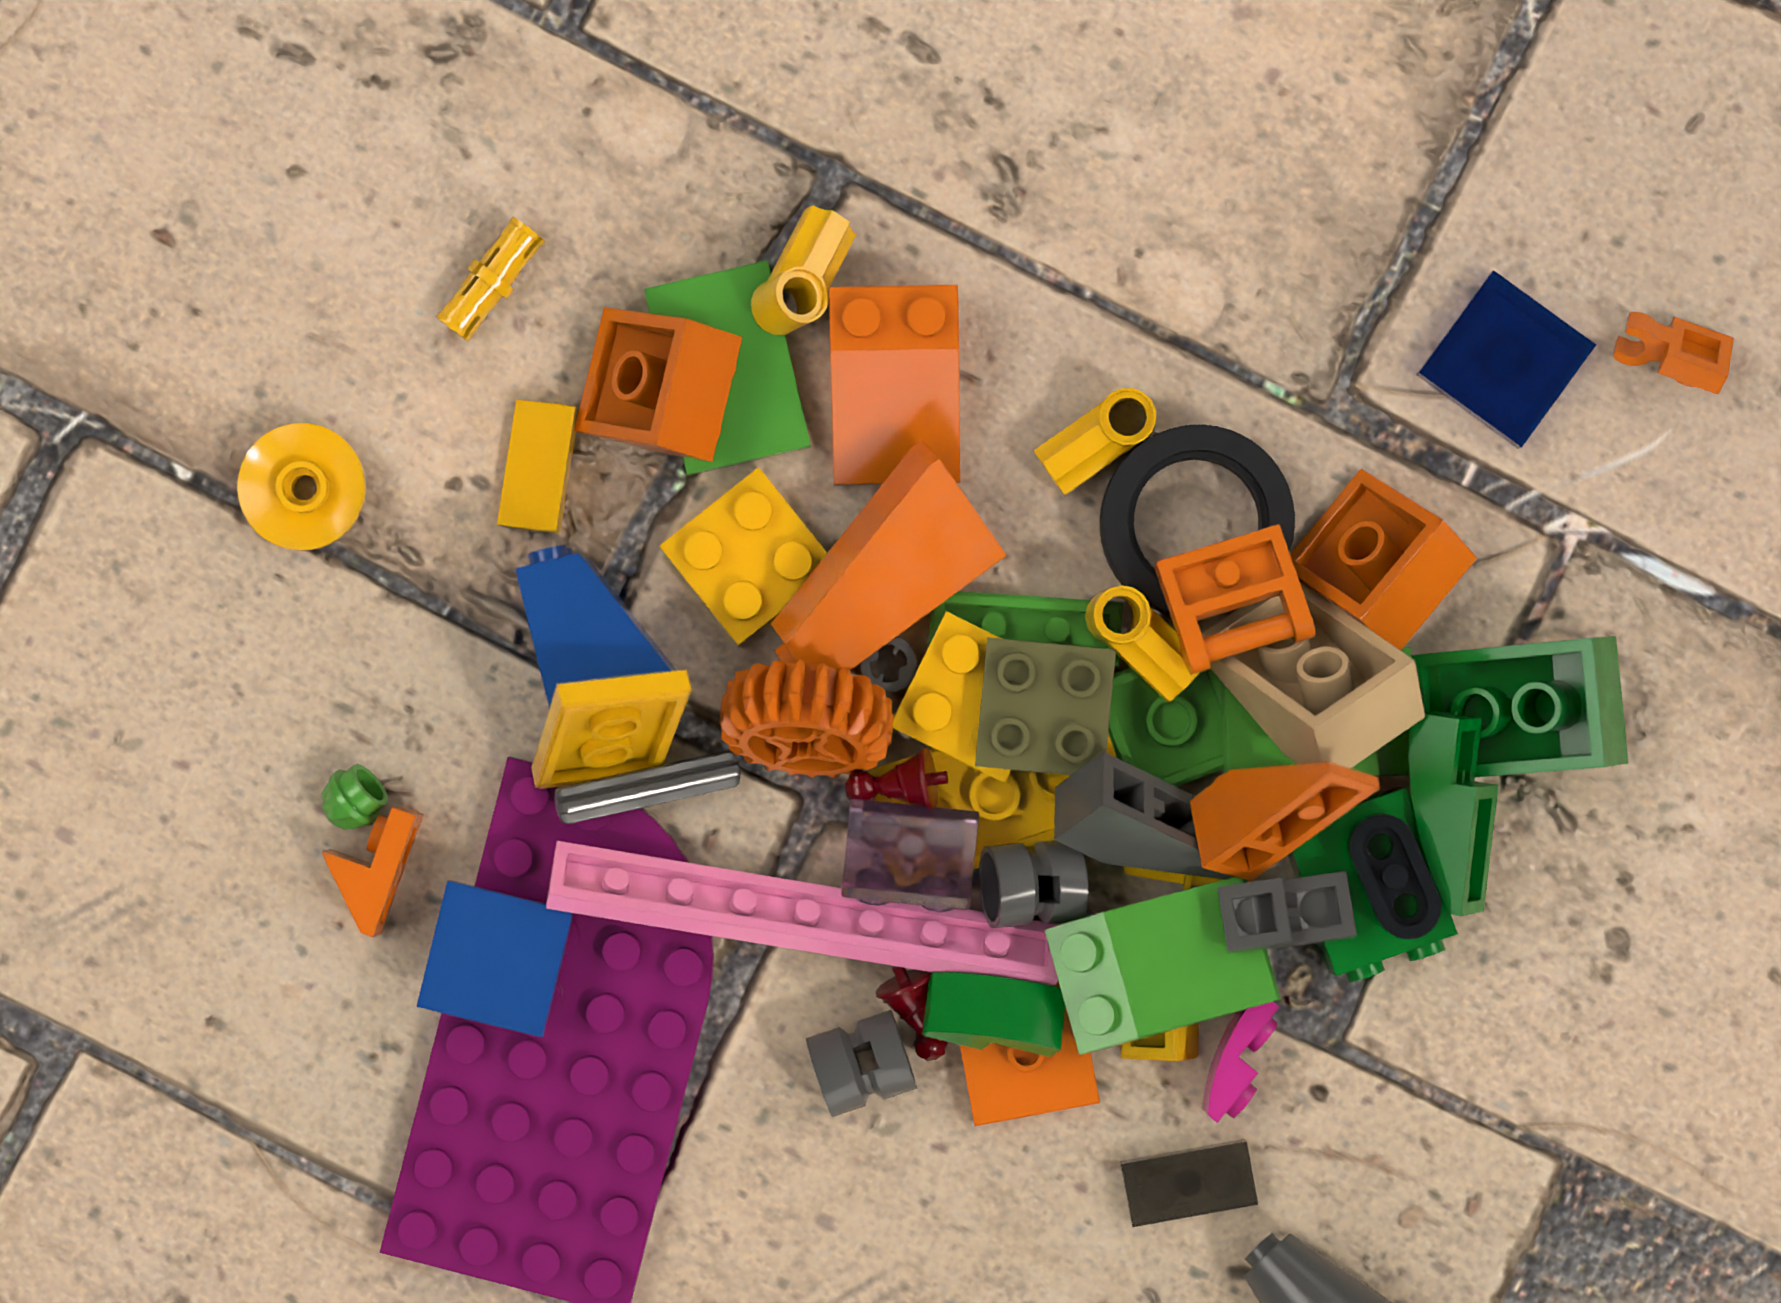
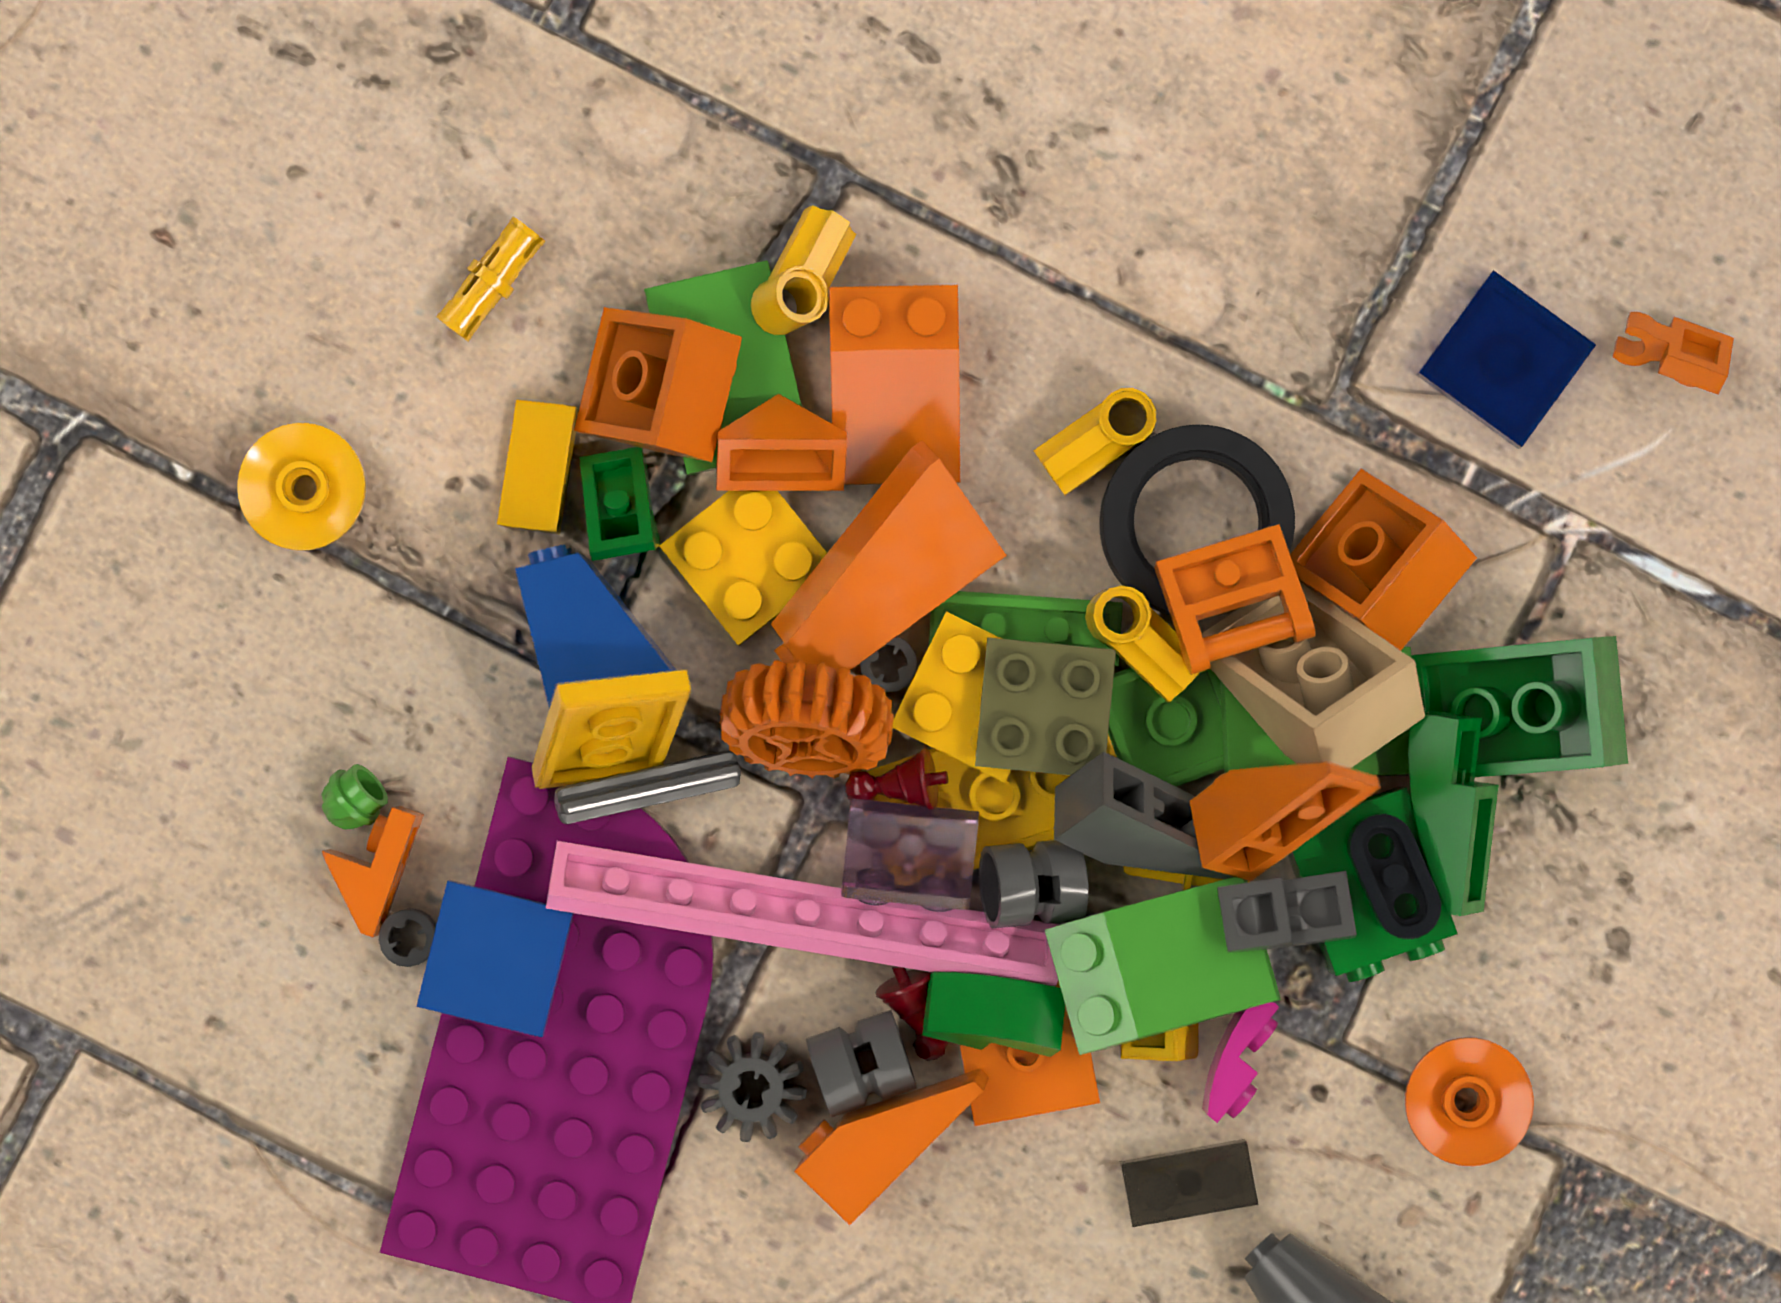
none -> dark grey bush [378,908,436,967]
none -> green slope [579,447,660,561]
none -> dark grey gear [697,1032,807,1142]
none -> orange slope [716,394,847,491]
none -> orange slope [794,1069,989,1225]
none -> orange dish [1405,1037,1534,1166]

